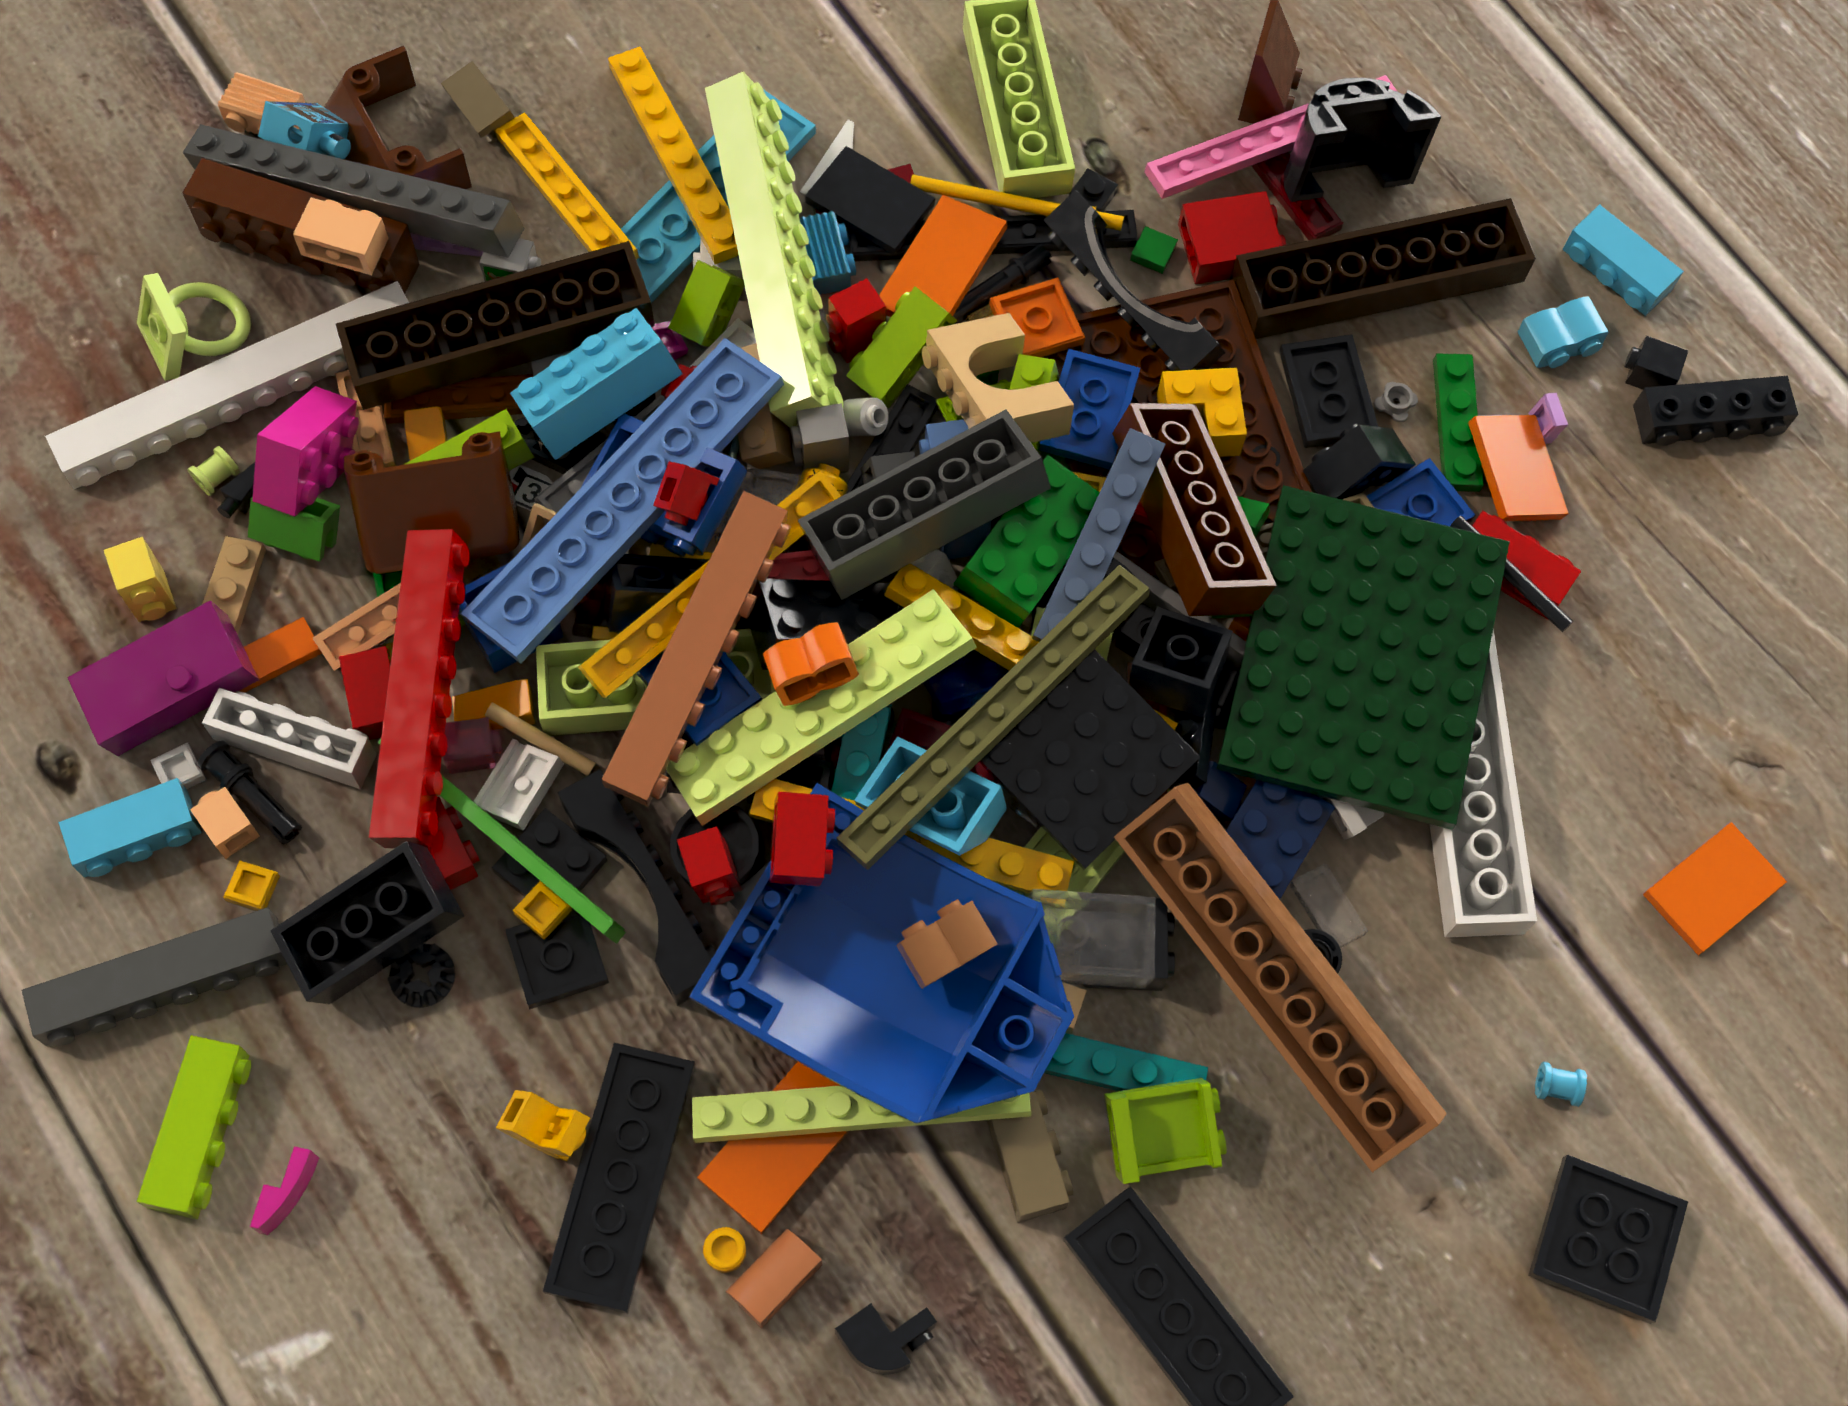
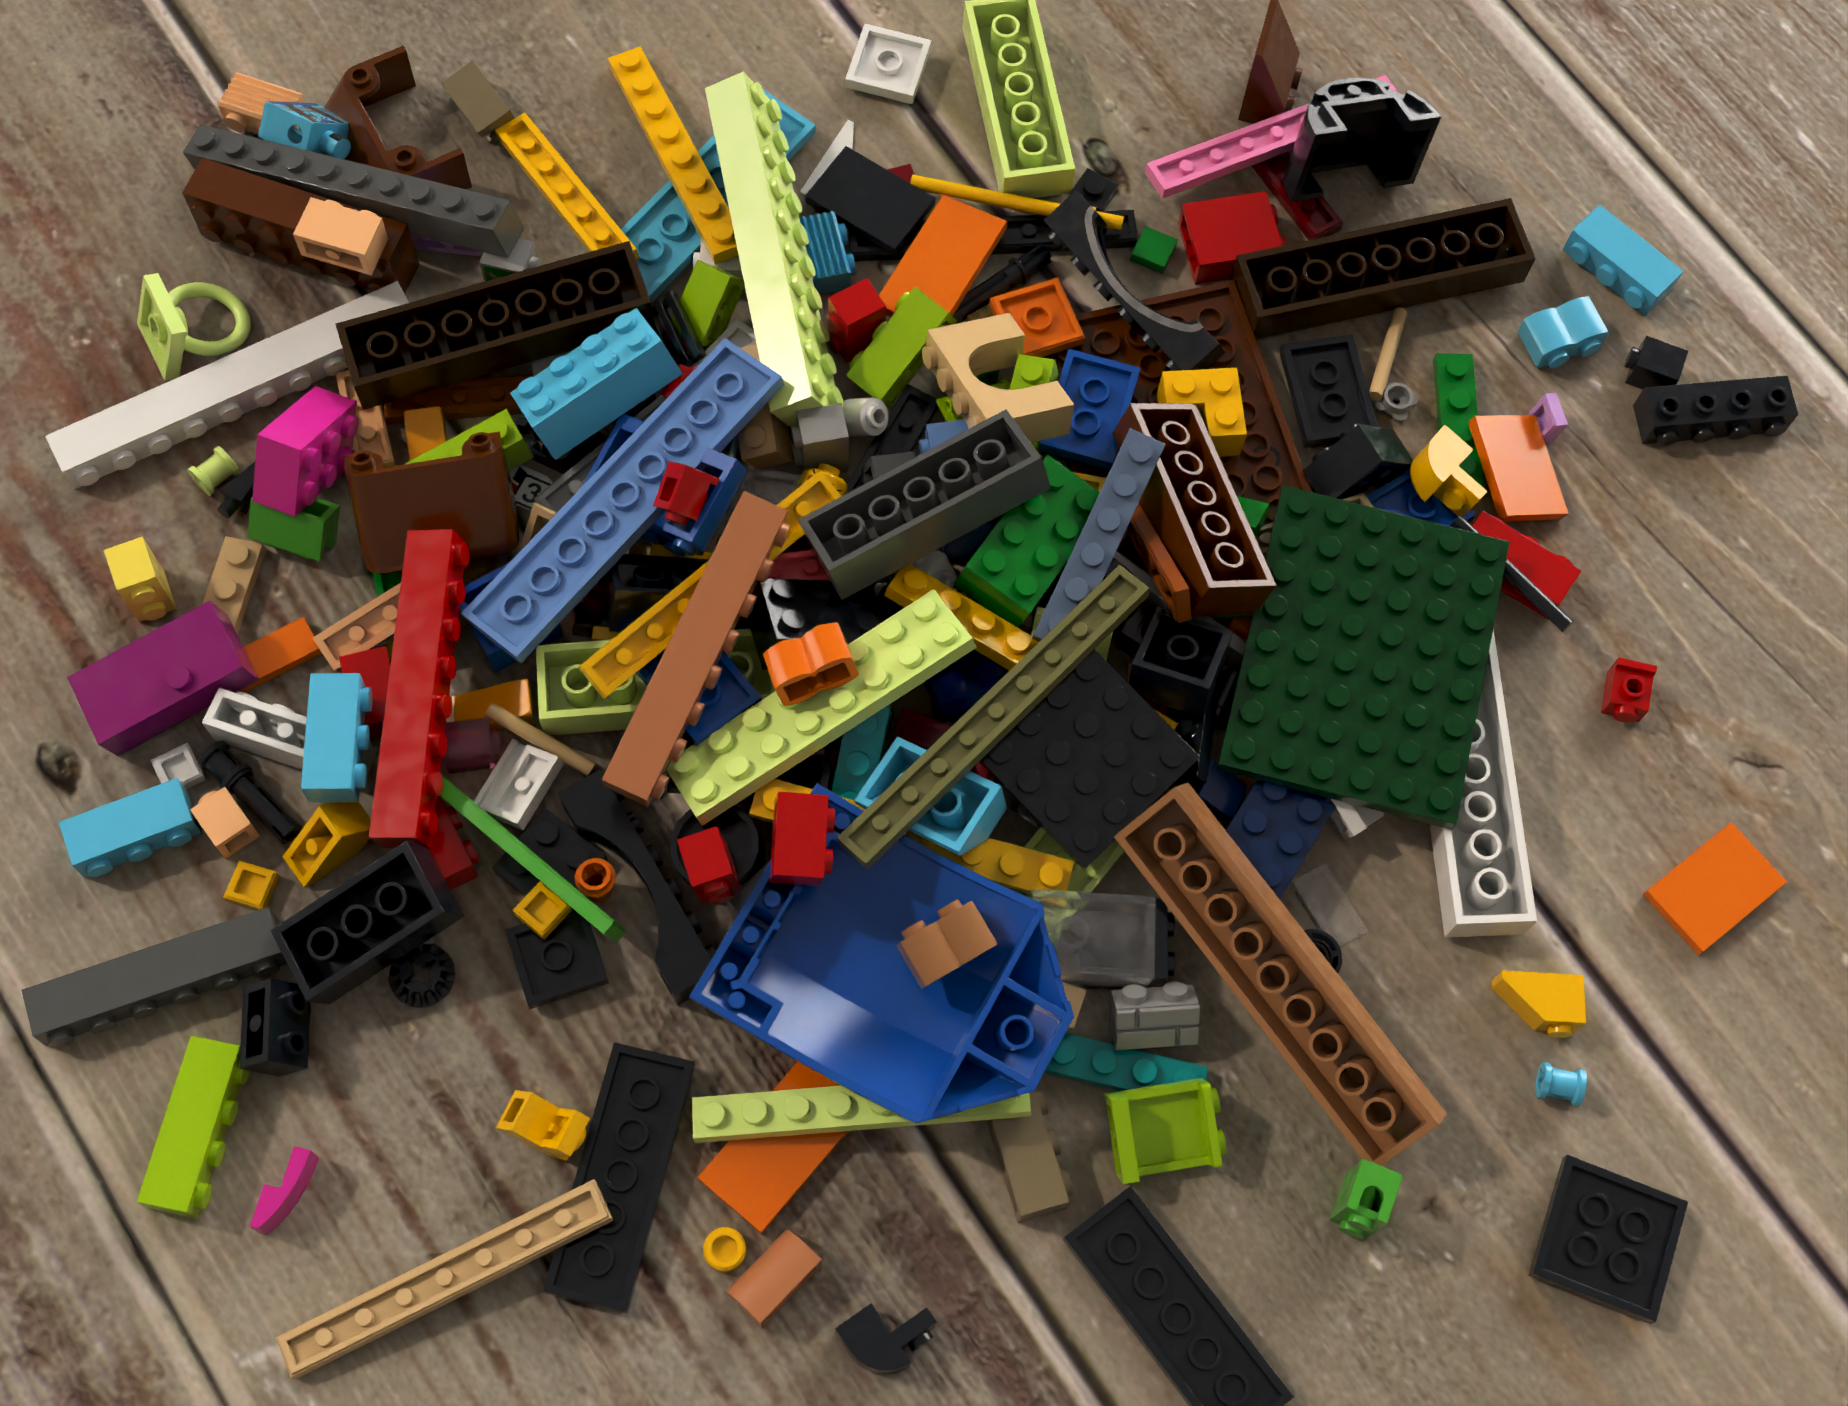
none -> black brick [240,978,311,1077]
none -> tan tile [276,1179,614,1380]
none -> yellow slope [282,802,371,887]
none -> medium azure brick [301,673,373,802]
none -> orange cone [575,858,616,903]
none -> black tile [651,291,707,367]
none -> white plate [845,24,932,105]
none -> light grey brick [1110,981,1200,1050]
none -> dark orange tile [1126,503,1192,623]
none -> bright green brick [1329,1158,1403,1239]
none -> tan bar [1369,307,1408,401]
none -> yellow brick [1410,425,1487,517]
none -> yellow slope [1492,970,1586,1038]
none -> red brick [1601,657,1657,723]

